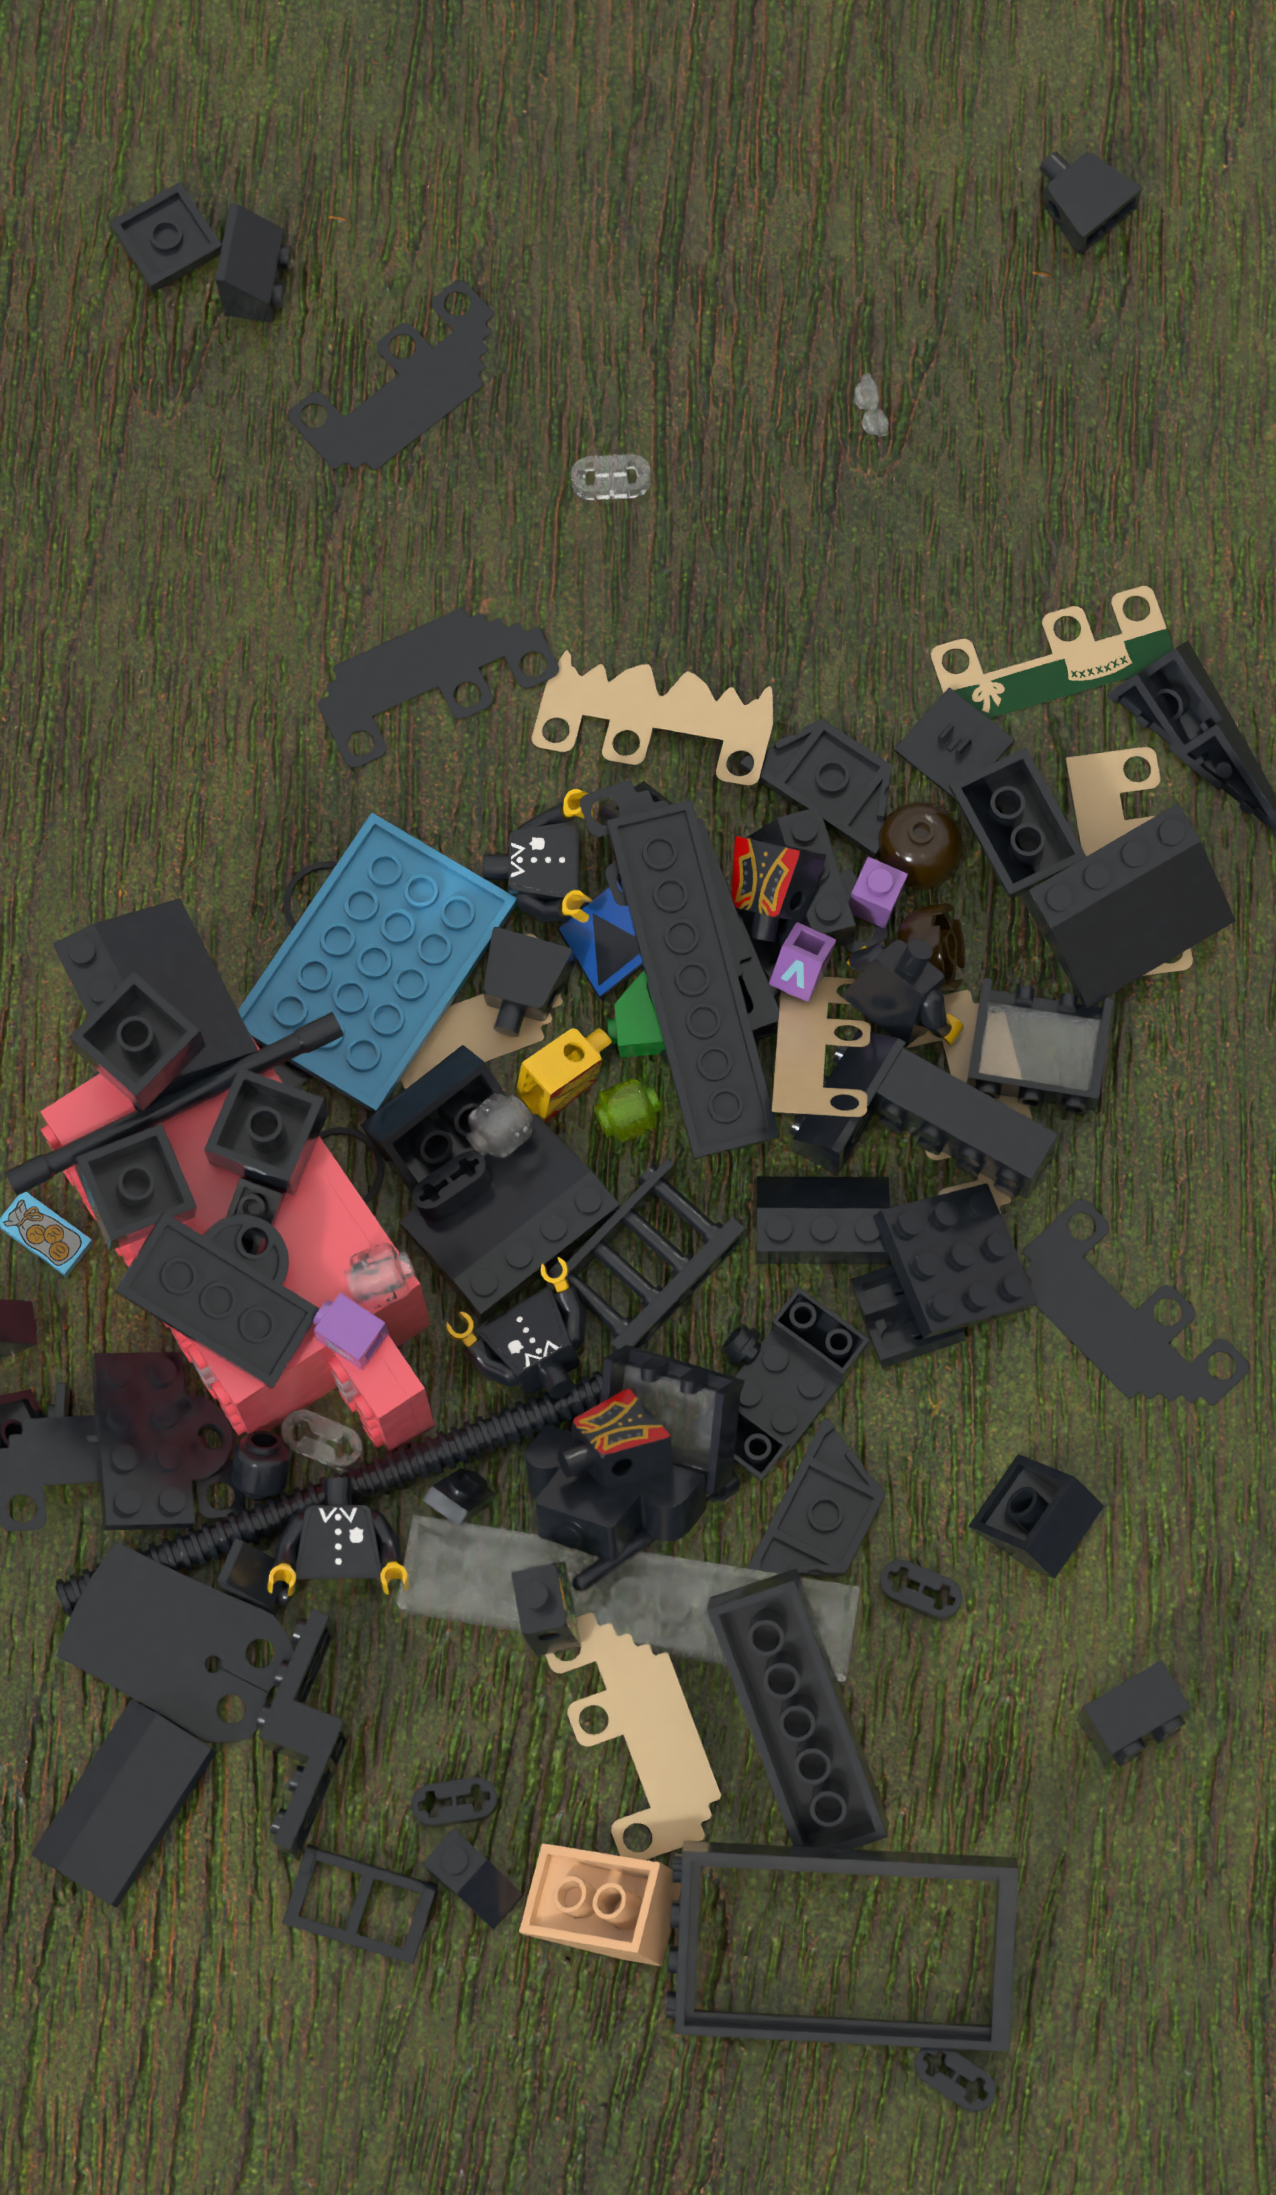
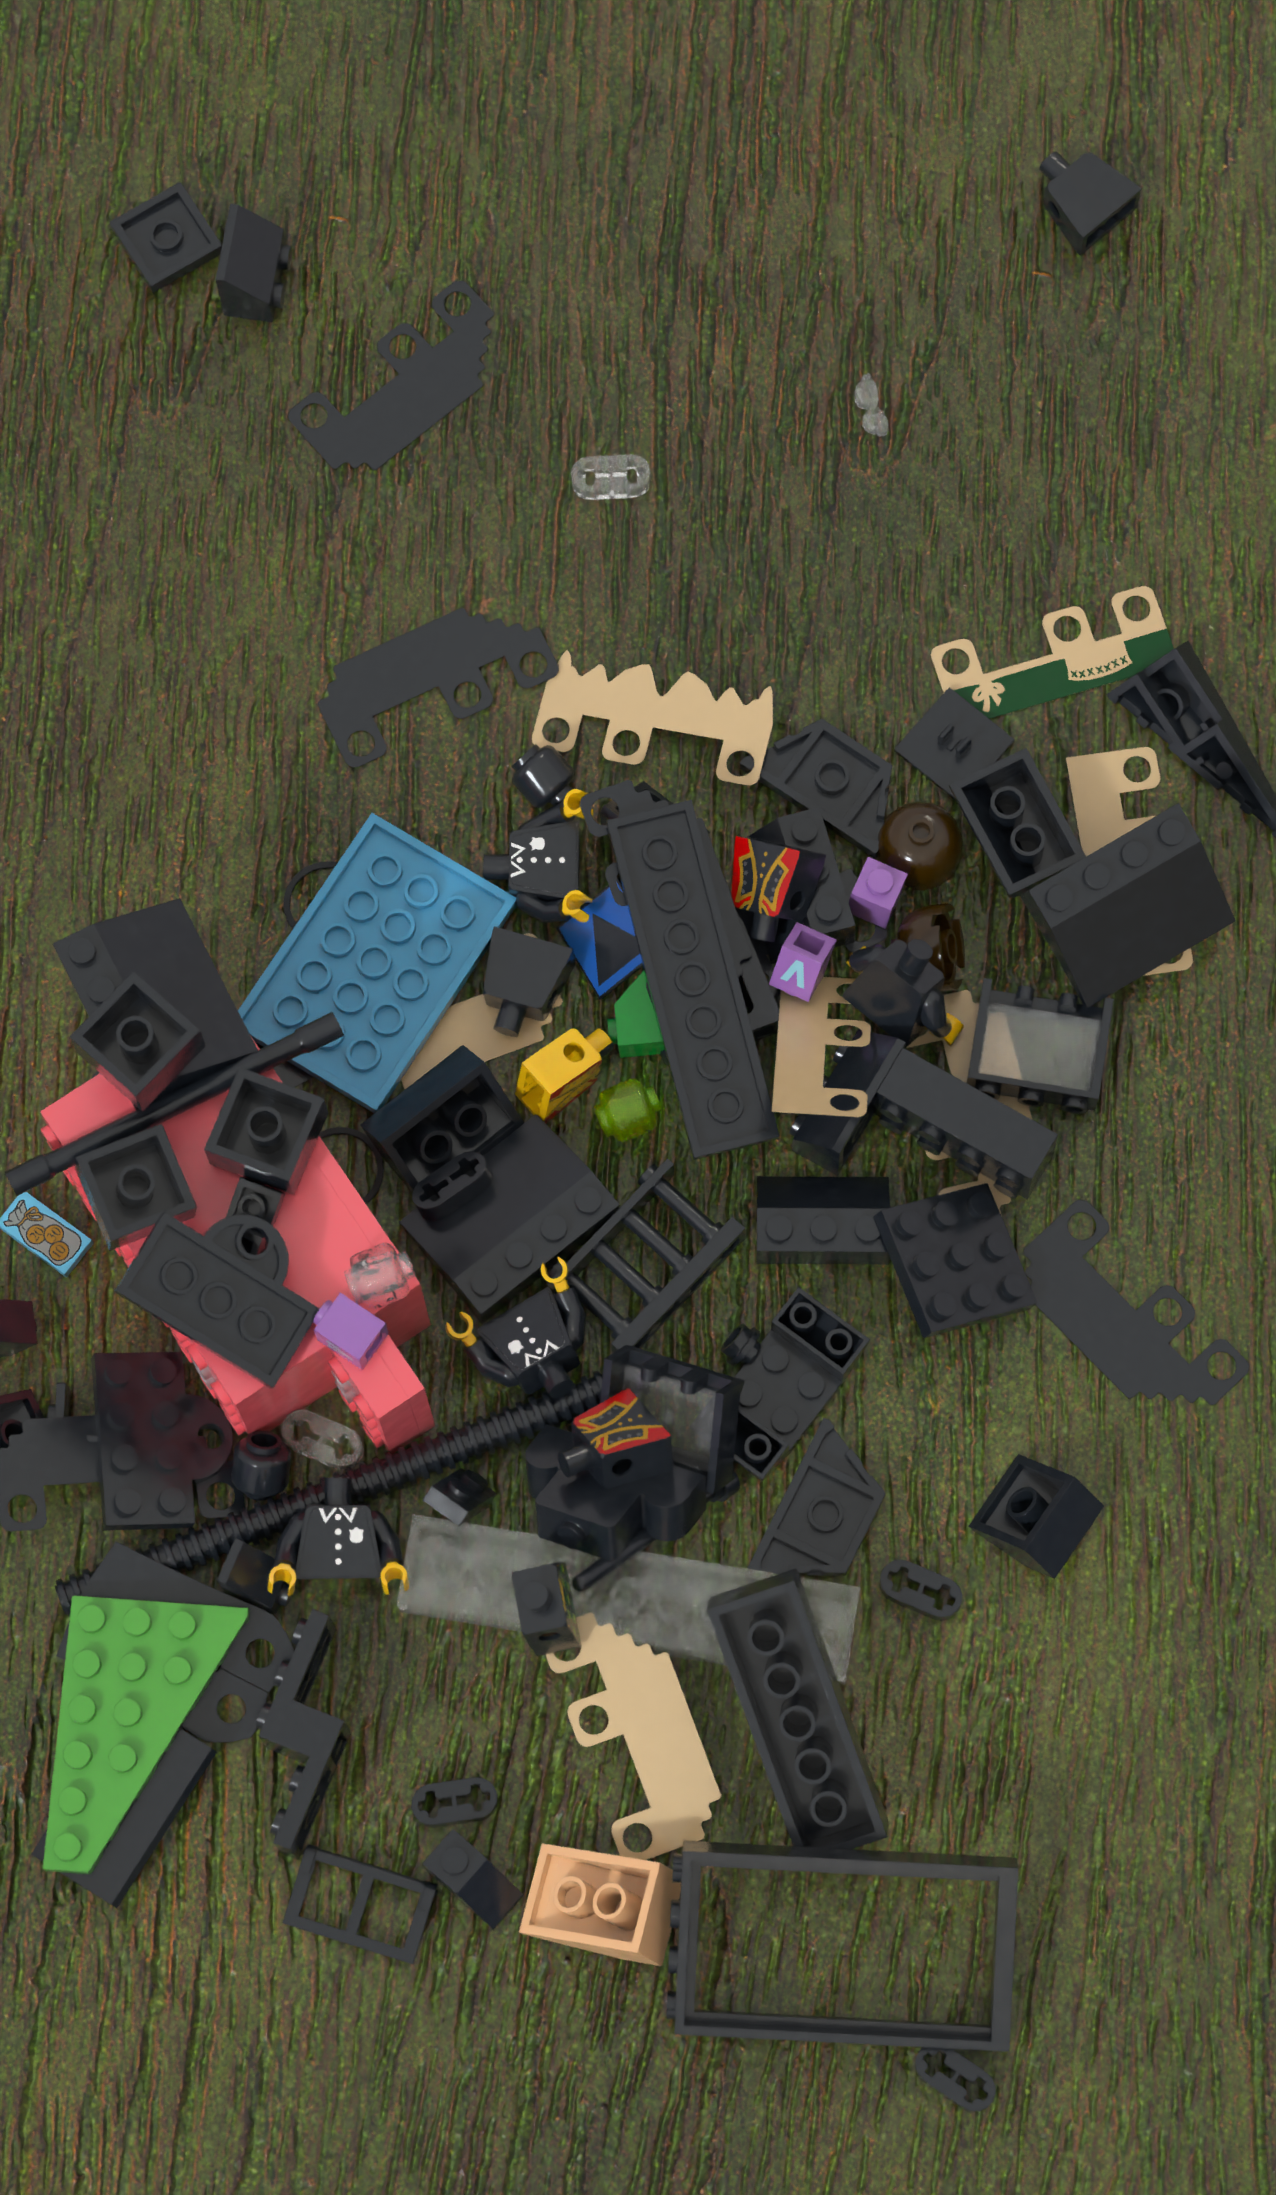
clear head [467,1093,534,1159] -> none
black slope [850,1265,965,1369] -> none
black brick [1076,1660,1191,1767] -> none
none -> bright green wing [43,1596,250,1874]
none -> black head [511,744,575,808]

